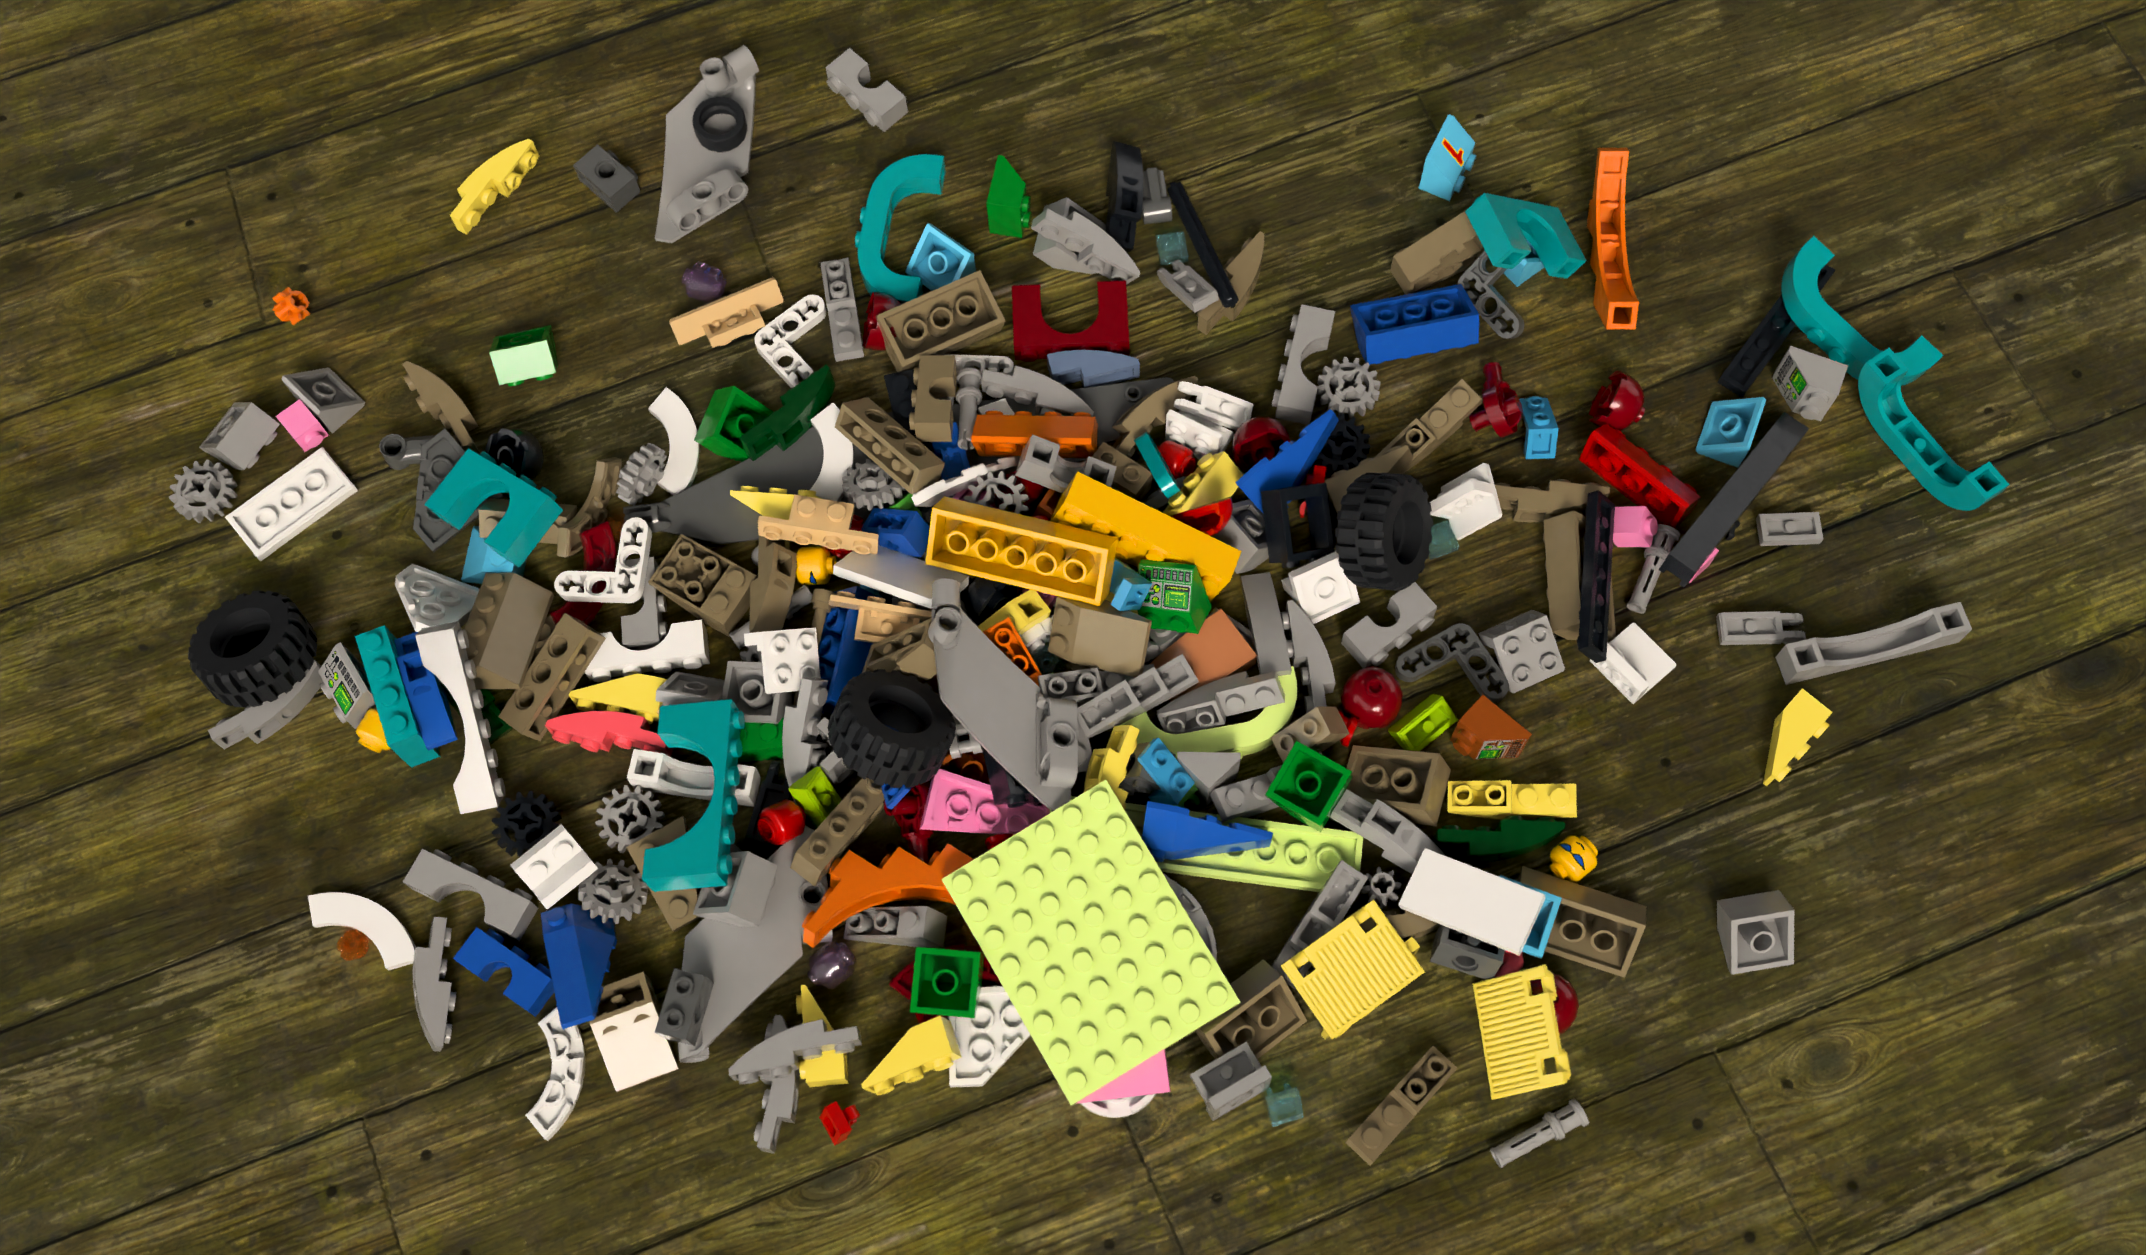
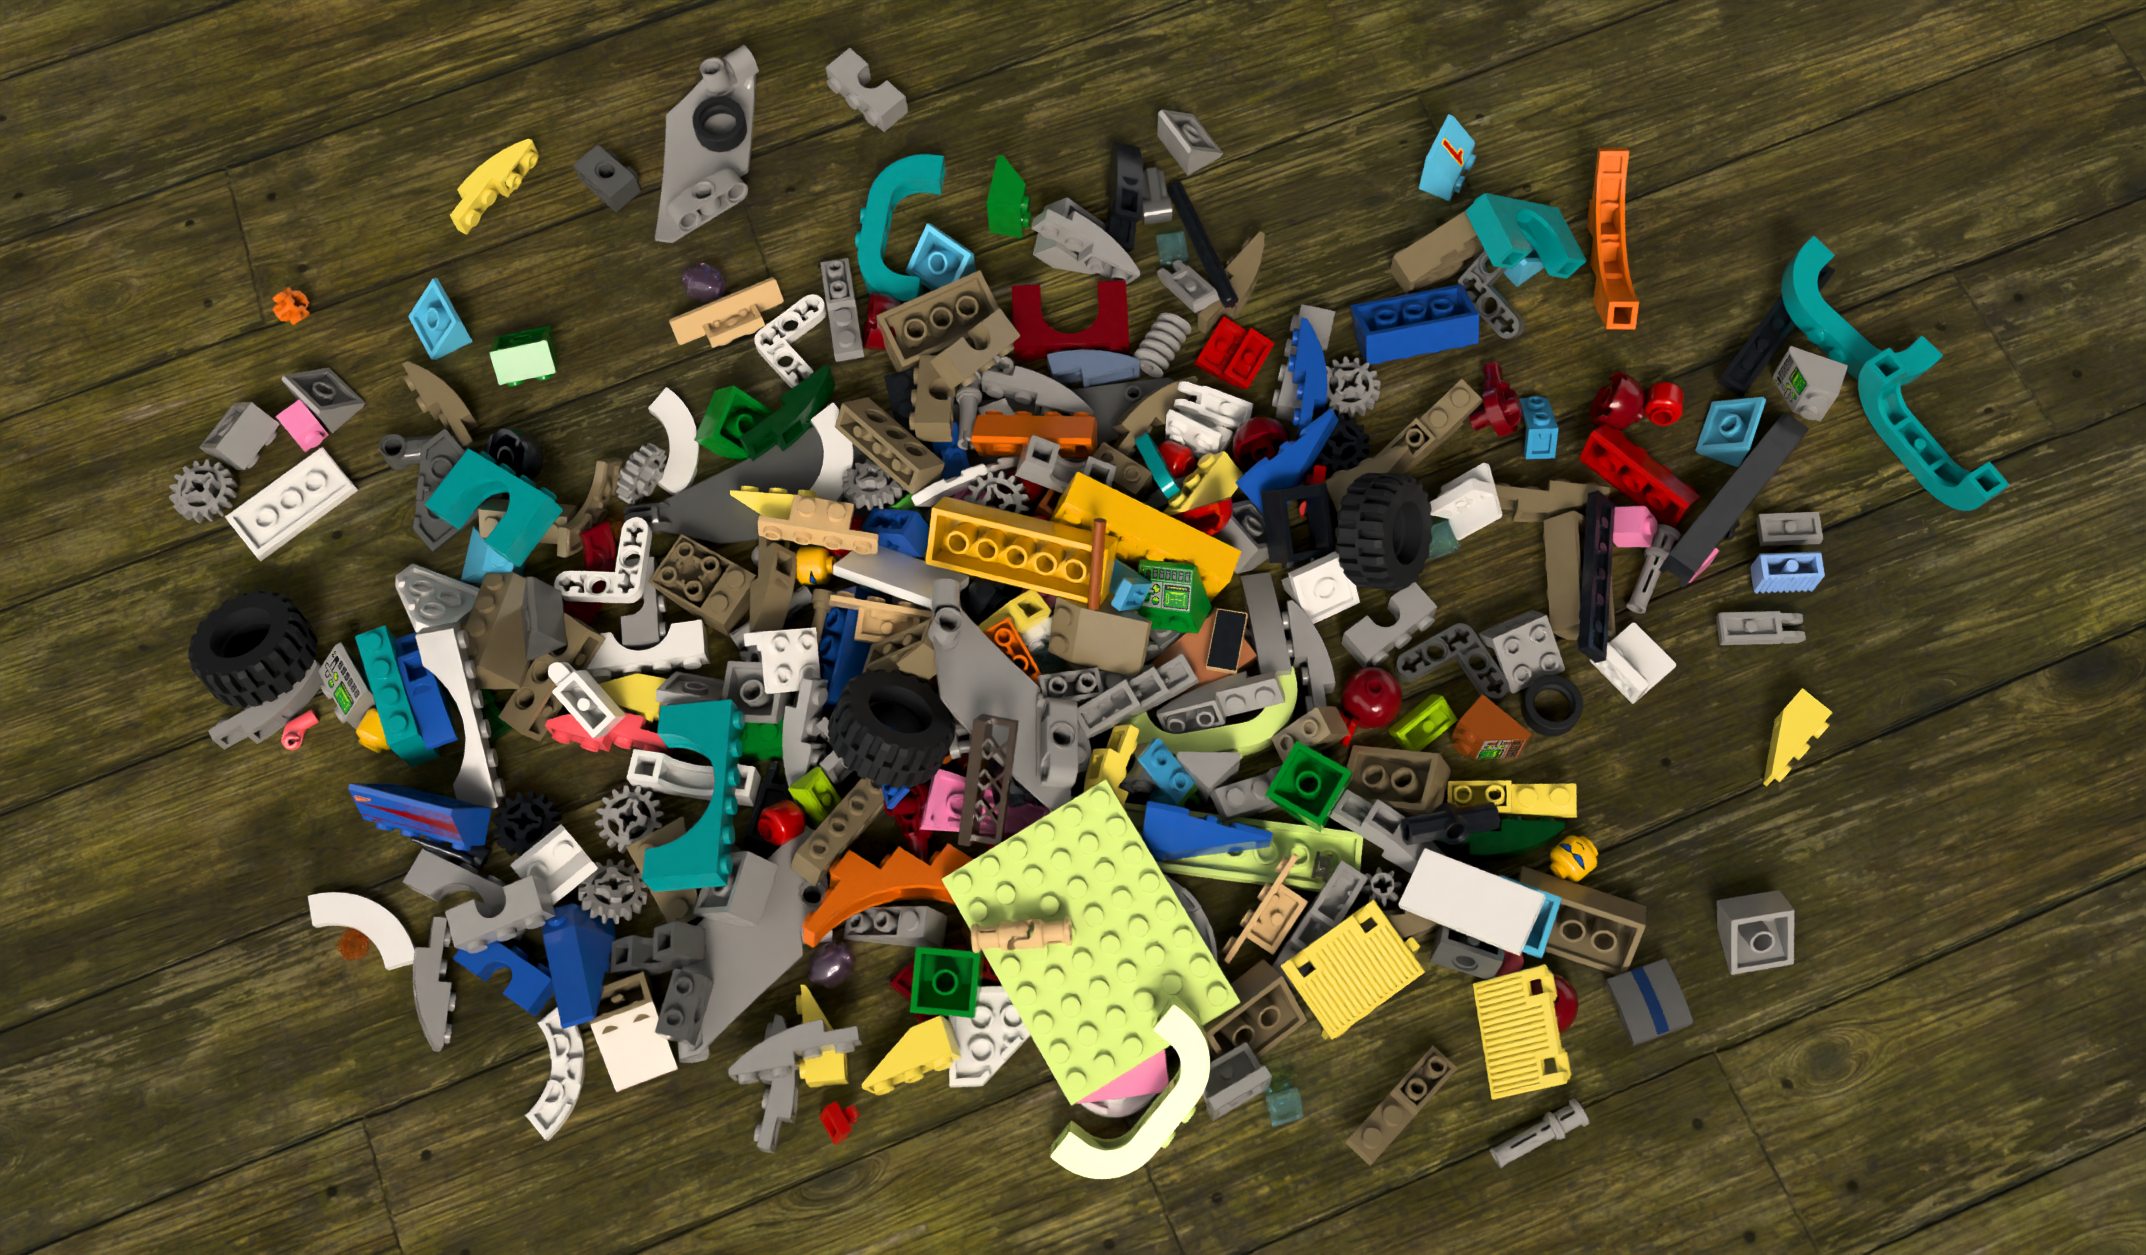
light grey arch [1775,602,1972,685] -> none
none -> coral arm [281,709,320,750]
none -> blue slope [349,783,491,851]
none -> medium azure slope [408,278,473,360]
none -> black plant [410,836,492,871]
none -> light grey arch [445,875,556,953]
none -> dark grey slope [521,576,567,661]
none -> white brick [548,662,626,738]
none -> dark grey arch [610,921,706,977]
none -> dark tan arch [930,308,1020,390]
none -> dark brown fence [958,714,1019,847]
none -> tan piece [971,917,1073,953]
none -> yellowish green arch [1050,995,1210,1179]
none -> dark orange bar [1088,518,1106,610]
none -> light grey piece [1133,312,1191,378]
none -> light grey slope [1157,109,1224,176]
none -> red slope [1194,316,1275,390]
none -> black tile [1206,608,1248,674]
none -> tan bracket [1222,853,1308,964]
none -> blue slope [1288,318,1327,437]
none -> clear smoke bush [1311,851,1332,882]
none -> black piece [1400,802,1500,845]
none -> black tyre [1521,675,1584,737]
none -> dark grey slope [1605,958,1693,1046]
none -> red head [1644,382,1684,426]
none -> light blue brick [1750,551,1825,594]

